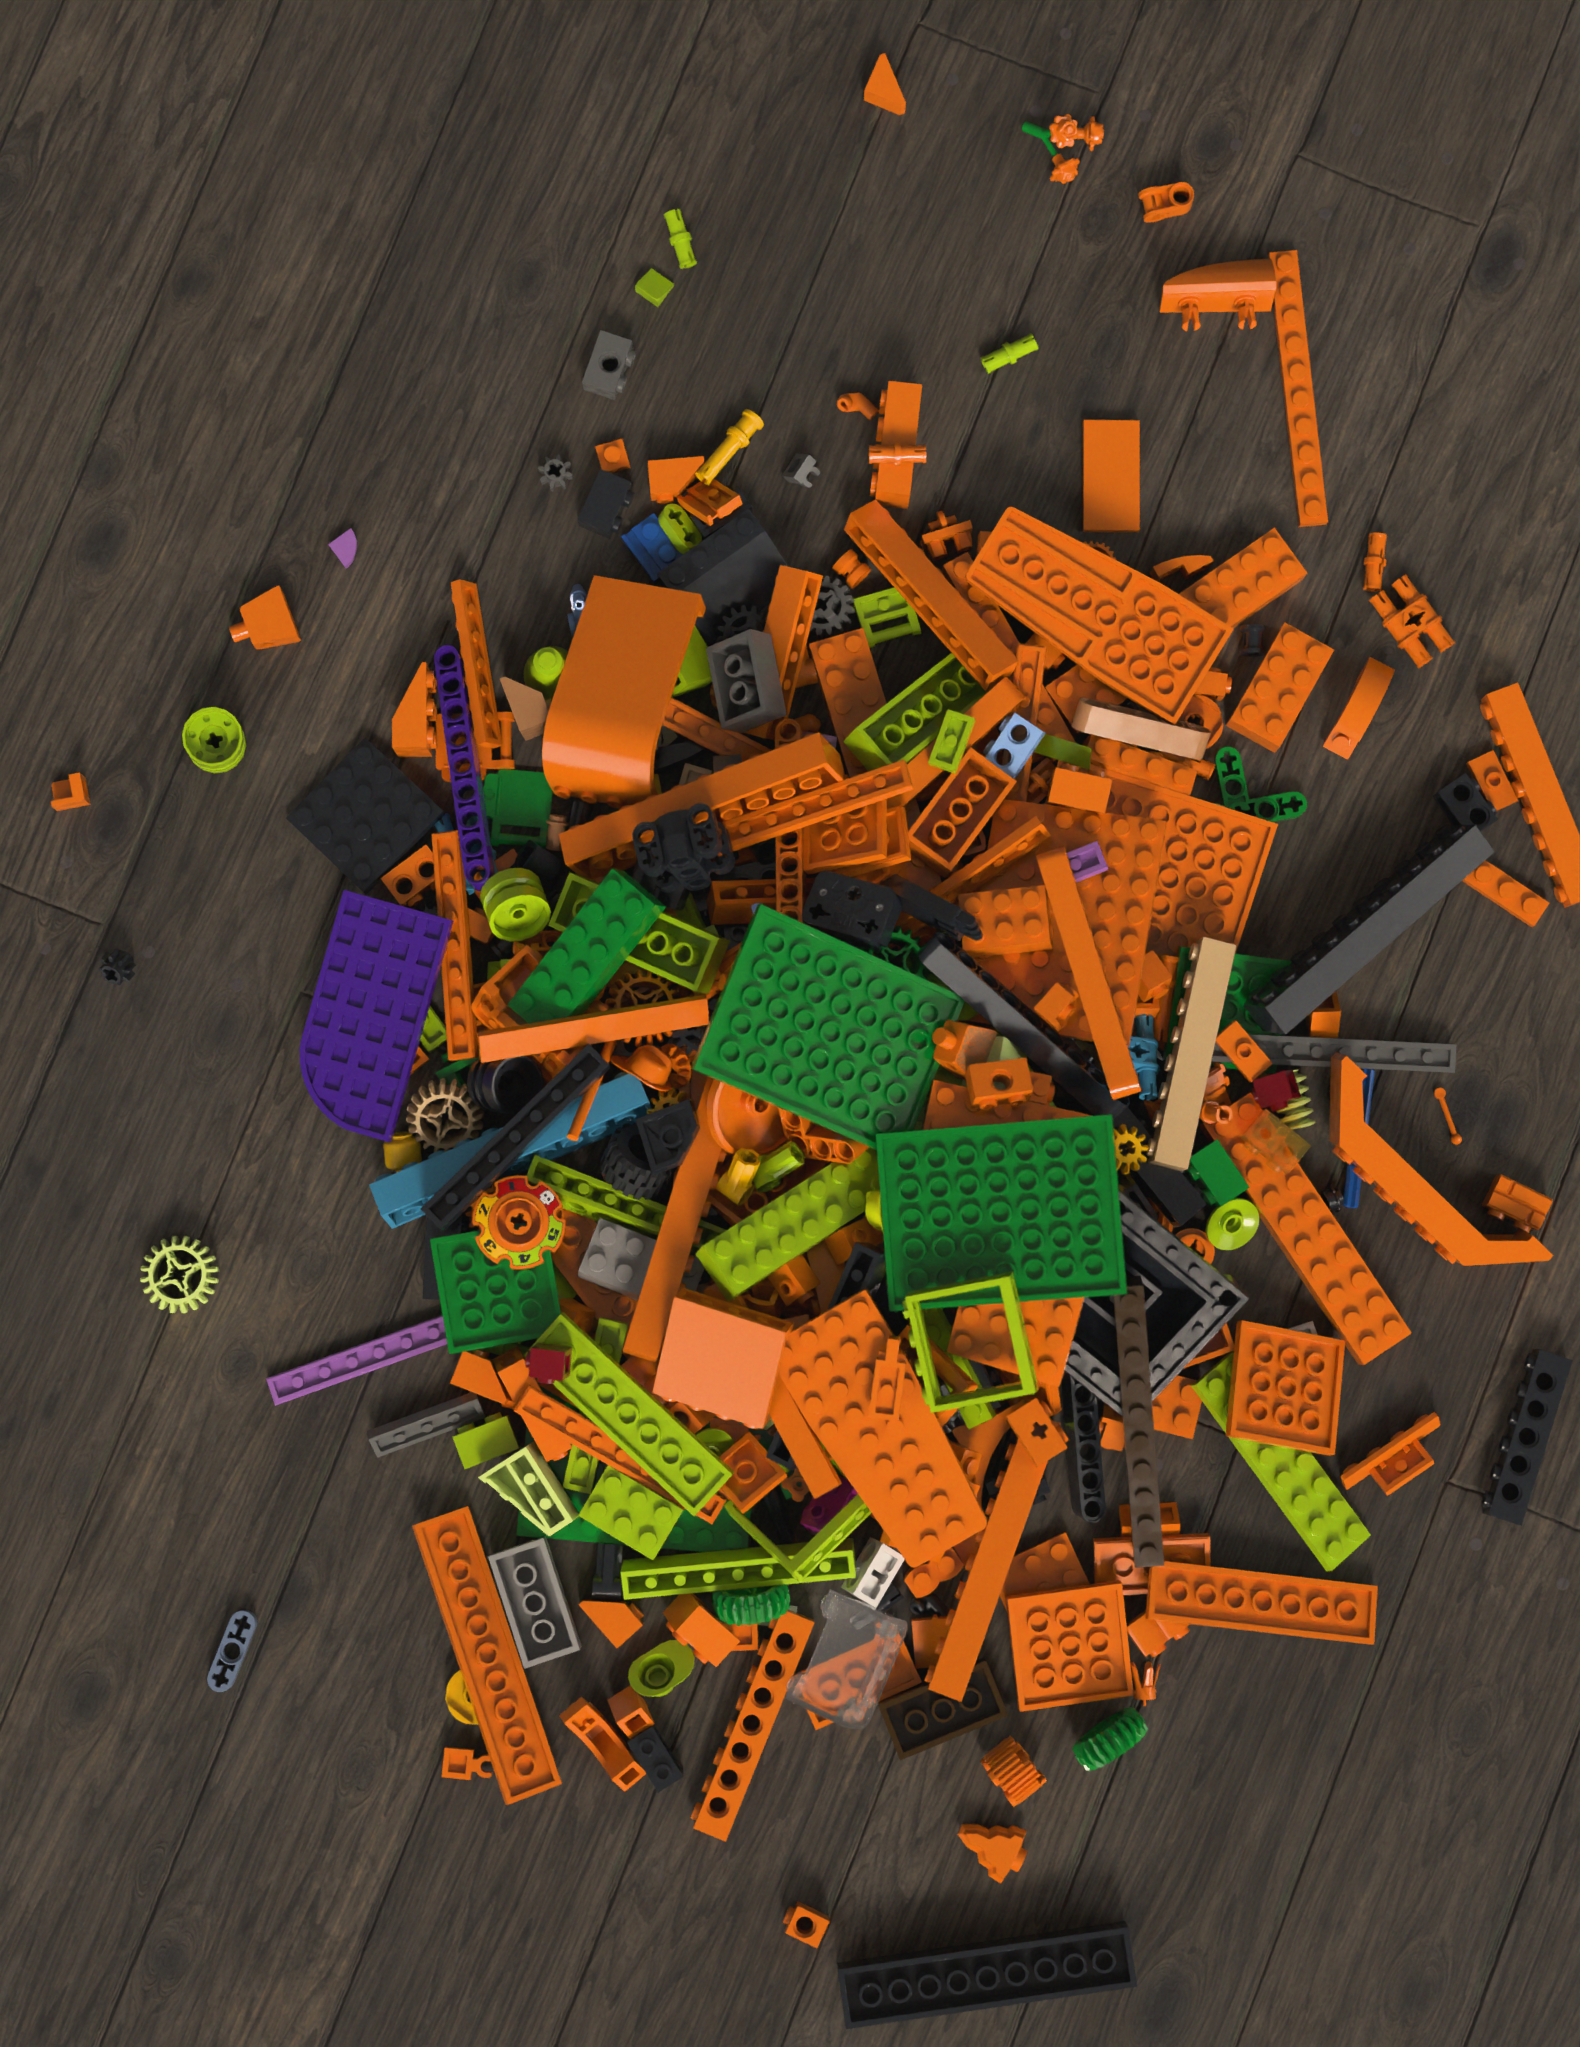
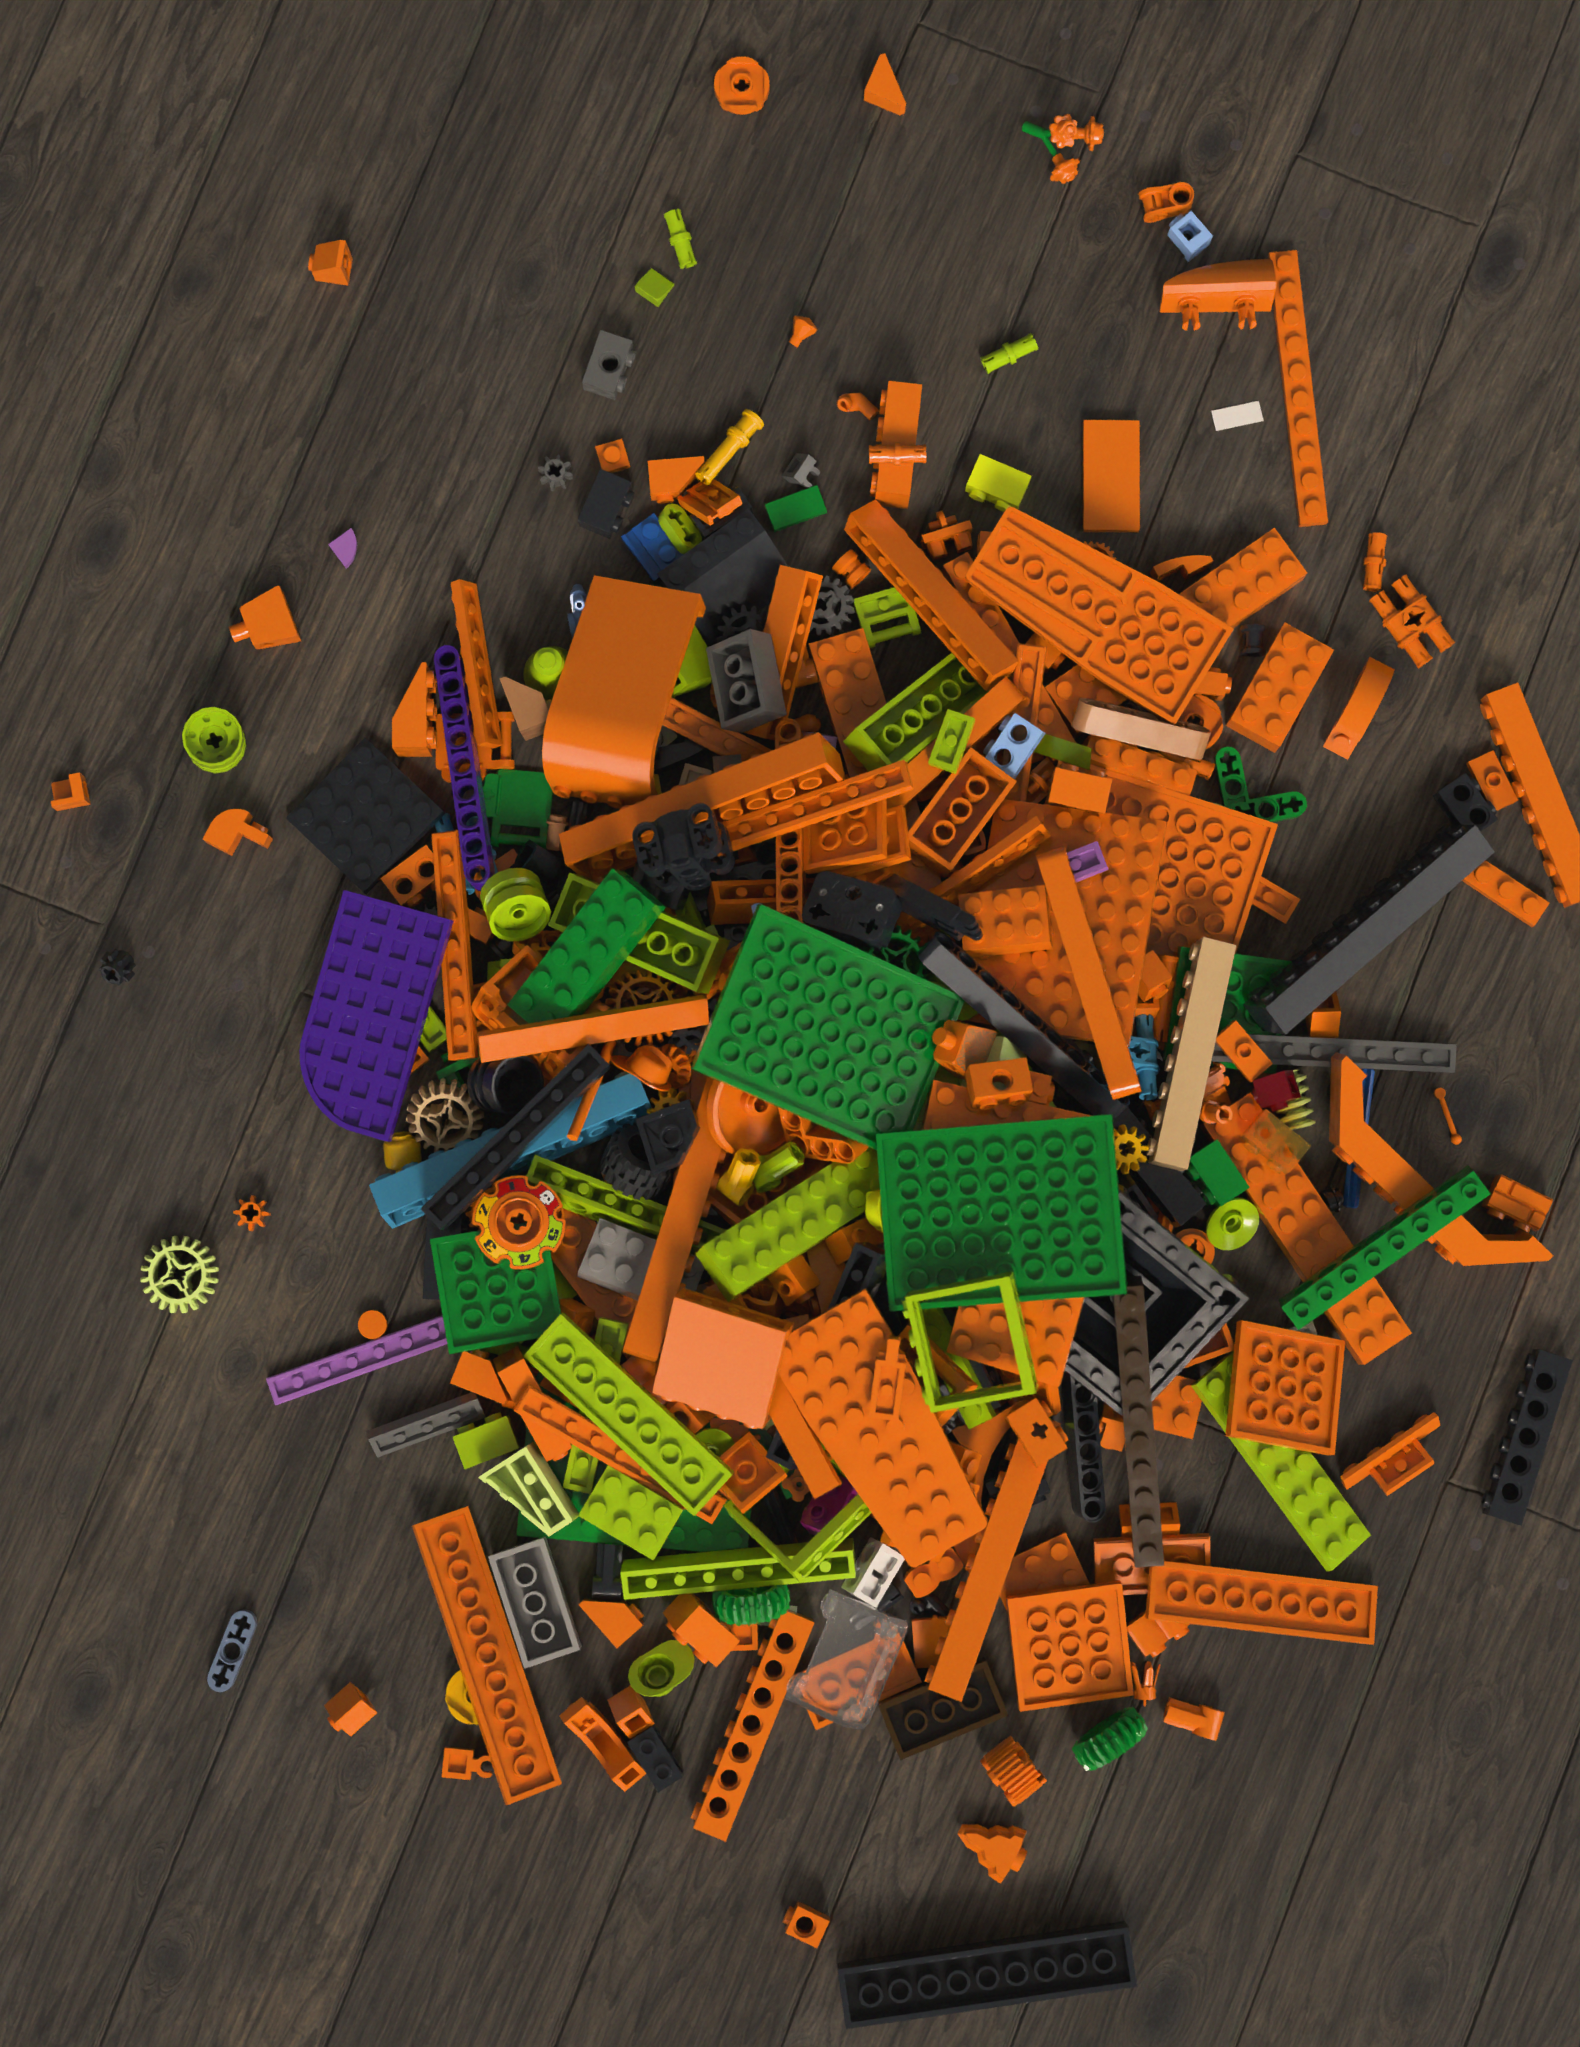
dark red brick [525,1343,572,1384] -> none
orange brick [1034,982,1079,1032] -> none
none -> orange brick [203,809,273,856]
none -> orange gear [233,1195,271,1231]
none -> orange slope [308,240,353,286]
none -> orange brick [324,1682,377,1736]
none -> orange tile [358,1310,388,1339]
none -> orange plate [714,57,770,115]
none -> green tile [765,485,827,532]
none -> orange rock [789,315,818,347]
none -> neon yellow brick [965,454,1032,512]
none -> orange piece [1162,1697,1225,1741]
none -> light blue brick [1167,211,1213,262]
none -> white sticker [1211,401,1263,431]
none -> orange plate [1252,876,1301,924]
none -> green brick [1279,1165,1490,1330]

